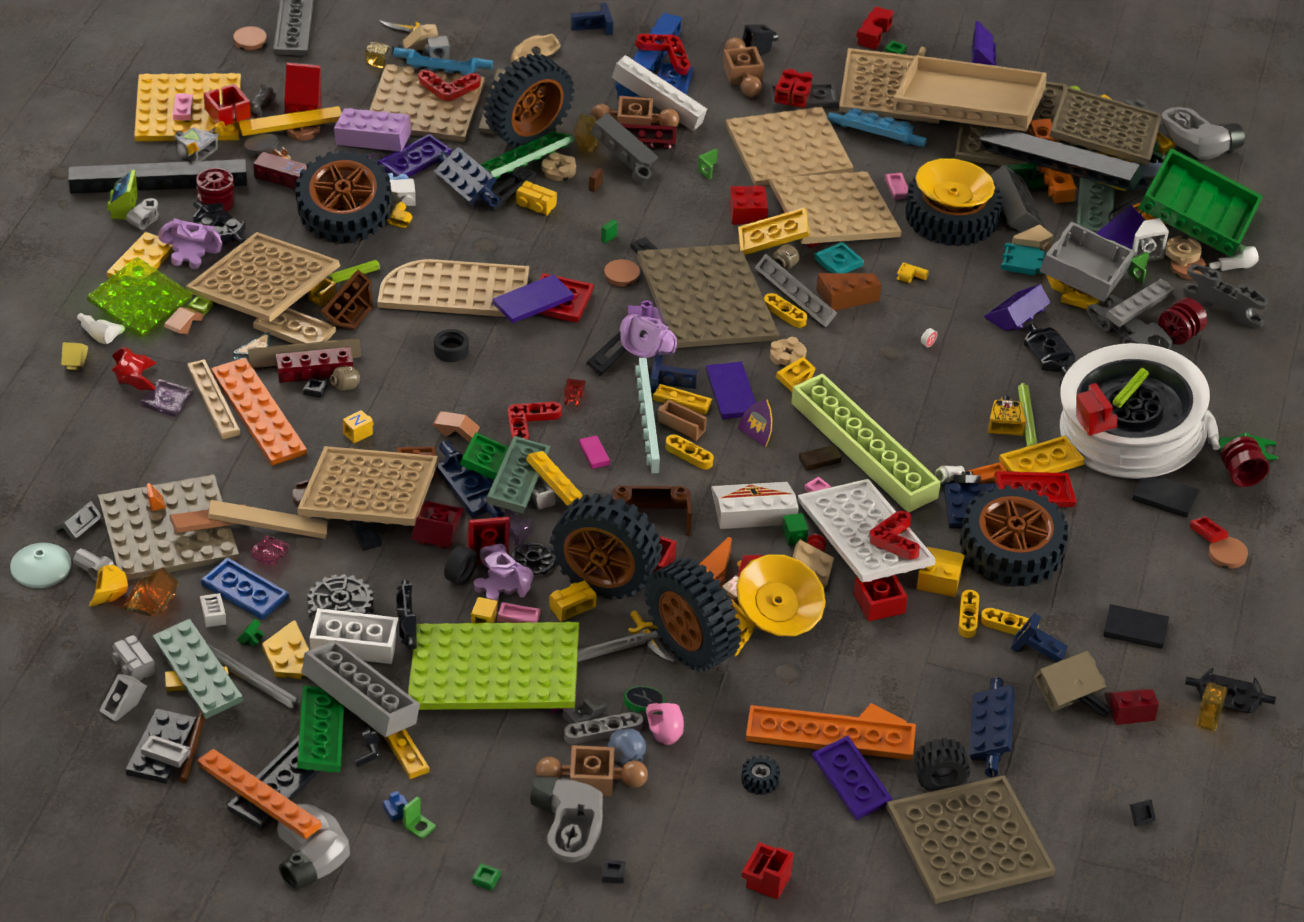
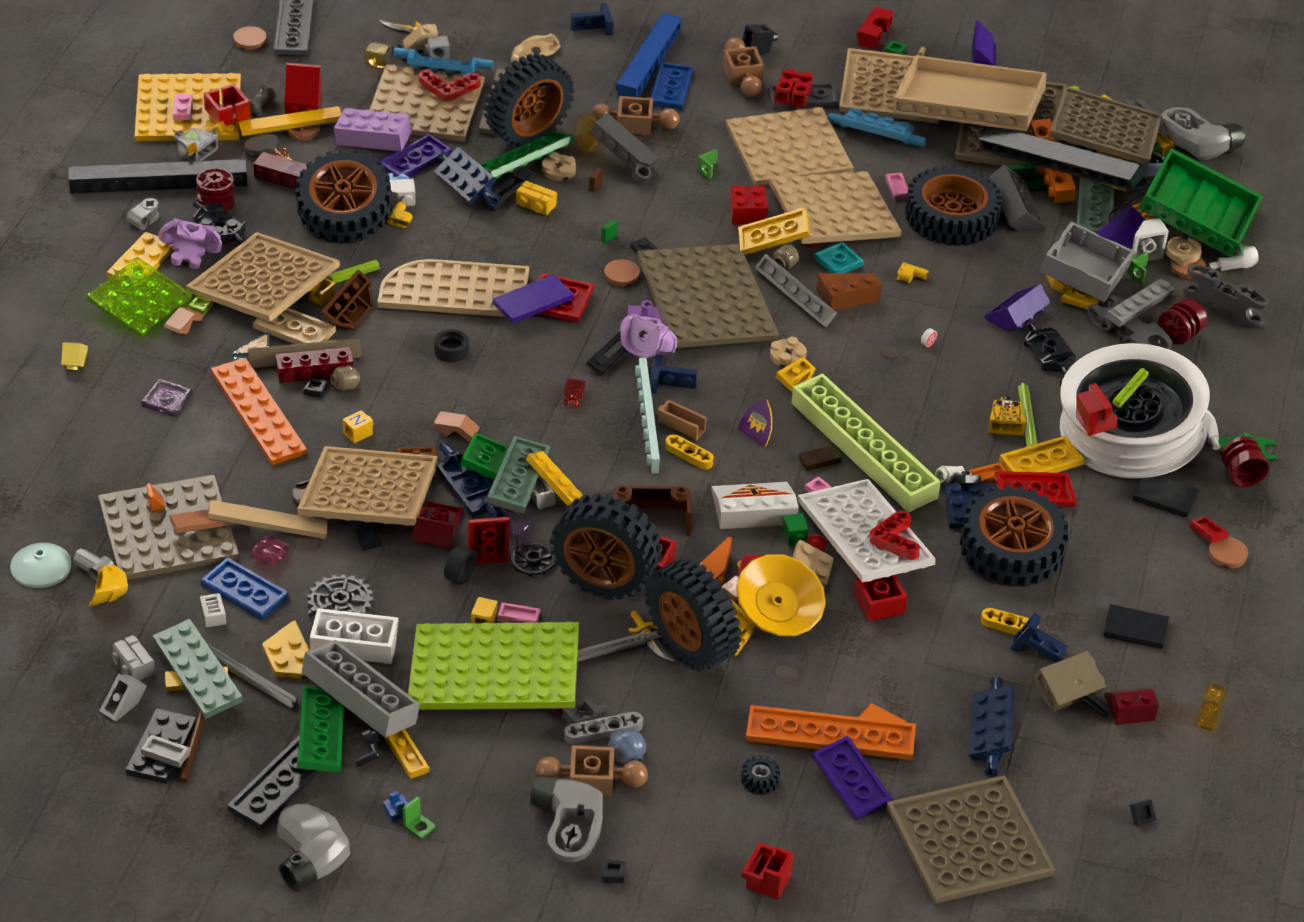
panel [54,501,103,540] -> none
white animal [77,313,125,344] -> none
lime slope [107,170,138,220] -> none
red helmet [112,347,156,391] -> none
clear orange slope [122,567,180,617] -> none
tan tile [187,359,240,440] -> none
orange plate [197,749,322,839] -> none
green tile [237,619,265,647] -> none
black plate [396,579,417,650] -> none
green tile [472,863,501,891] -> none
lavender piece [474,544,533,602] -> none
red beam [507,402,562,441] -> none
yellow brick [549,580,597,622] -> none
dark pink tile [579,435,610,469] -> none
white brick [612,55,707,131] -> none
dark red brick [621,124,677,149] -> none
black tile [624,686,665,714] -> none
red beam [635,34,691,75] -> none
bright pink piece [646,703,684,745] -> none
yellow tile [653,384,712,415] -> none
dark purple tile [706,362,756,419] -> none
yellow beam [764,293,807,328] -> none
black tyre [914,738,970,792] -> none
yellow dish [915,159,995,208] -> none
yellow slope [916,547,965,597] -> none
yellow beam [958,590,979,638] -> none
teal plate [1000,243,1046,275] -> none
tan slope [1012,225,1053,252] -> none
black plate [1185,668,1276,714] -> none

